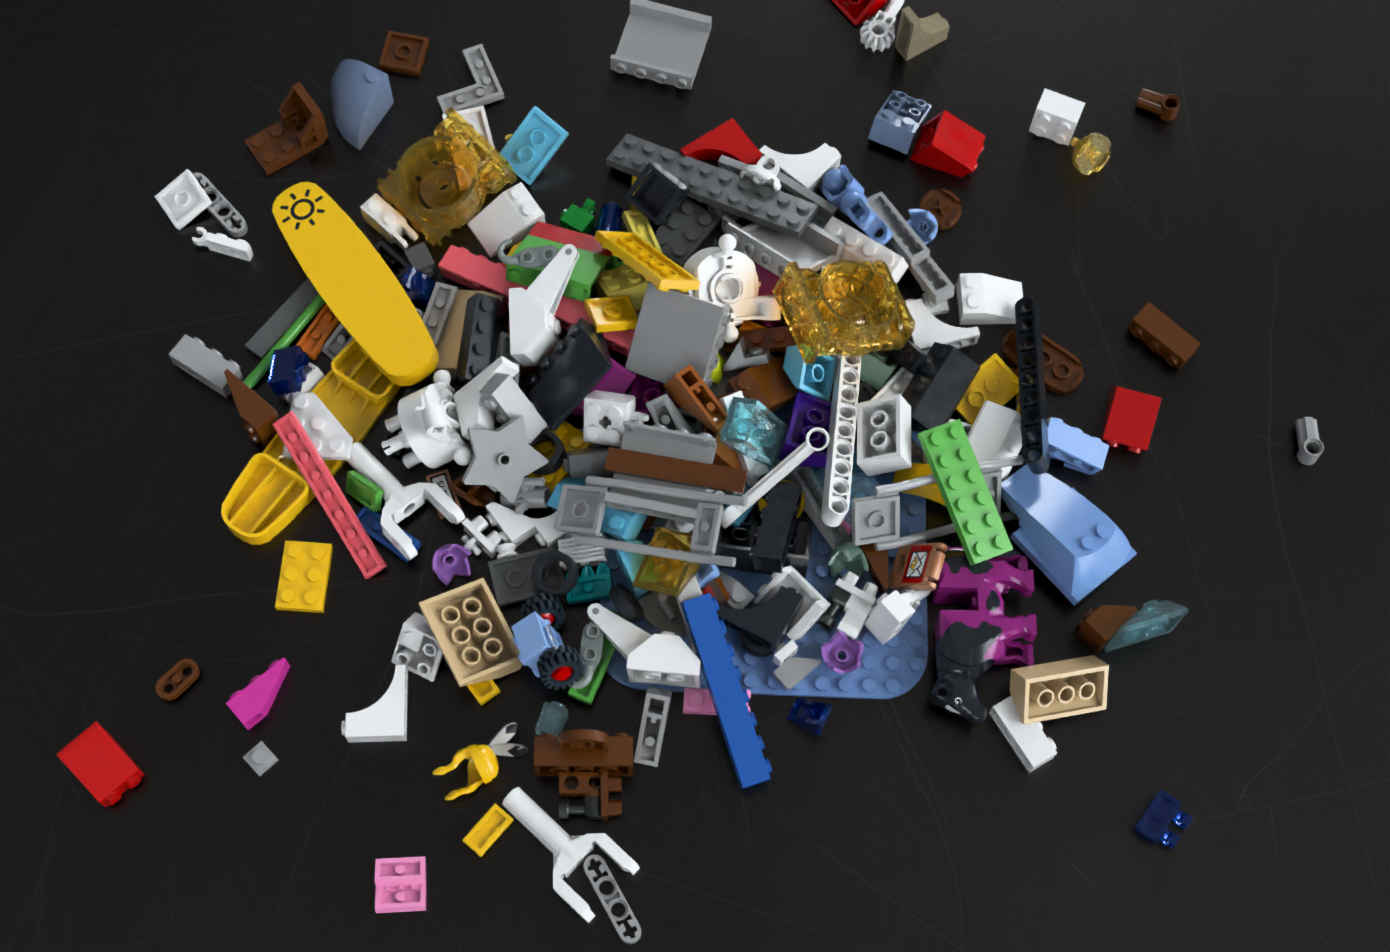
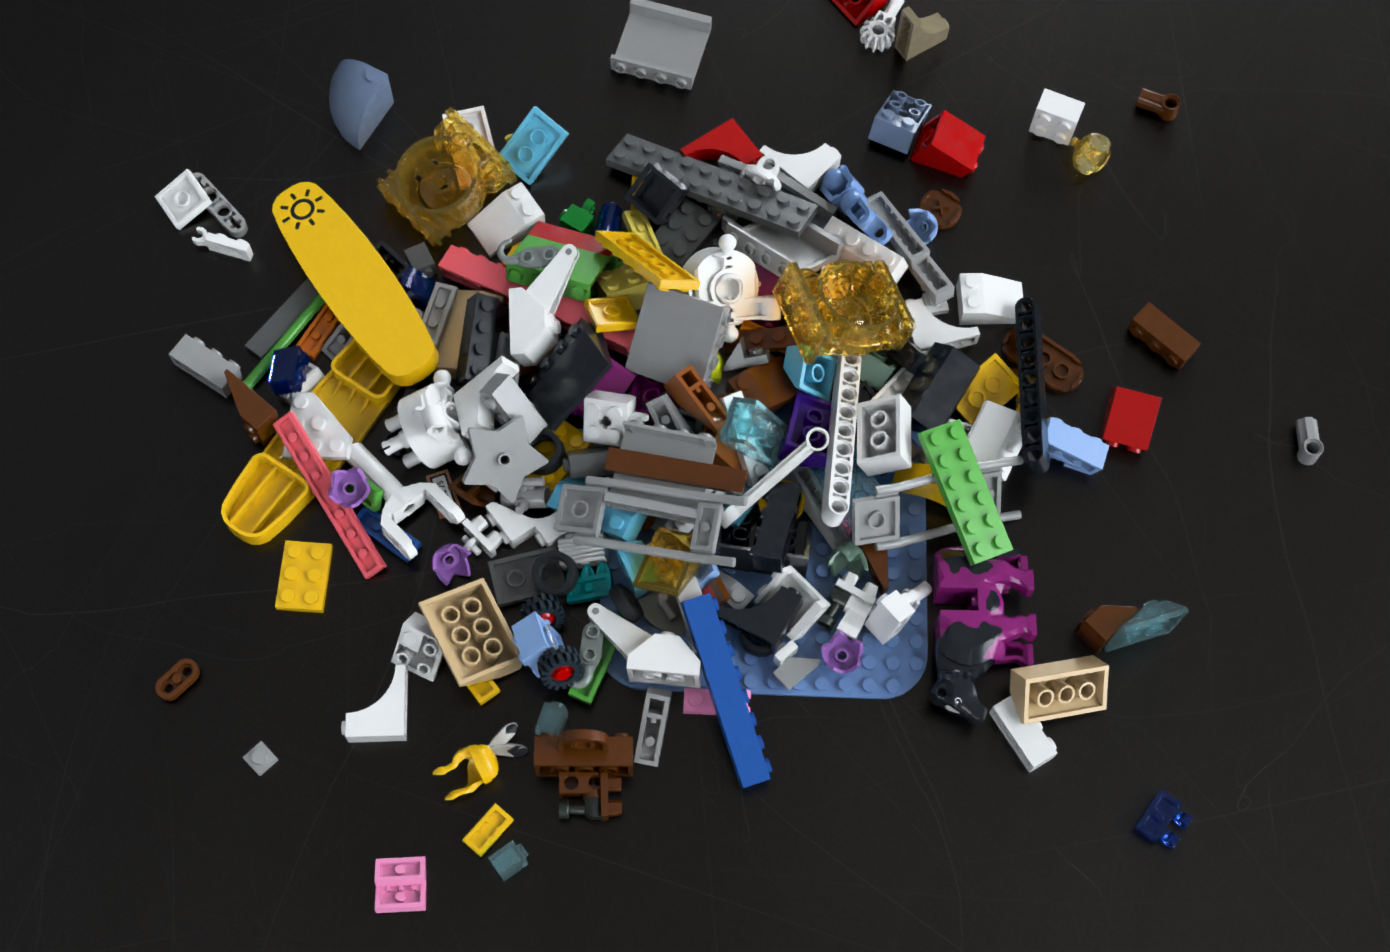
red slope [56,721,145,807] -> none
dark pink slope [226,657,290,730] -> none
reddish brown bracket [244,82,329,176] -> none
white hinge [360,193,418,249] -> none
reddish brown tile [378,30,430,77] -> none
light grey plate [437,44,504,114] -> none
white bush [496,543,518,559] -> none
white piece [502,787,640,923] -> none
light grey beam [583,854,641,944] -> none
clear blue slope [787,698,833,736] -> none
nougat container [889,542,948,591] -> none
medium blue wedge [1001,464,1137,606] -> none
none -> medium lavender piece [328,467,371,508]
none -> clear light blue brick [488,840,528,882]

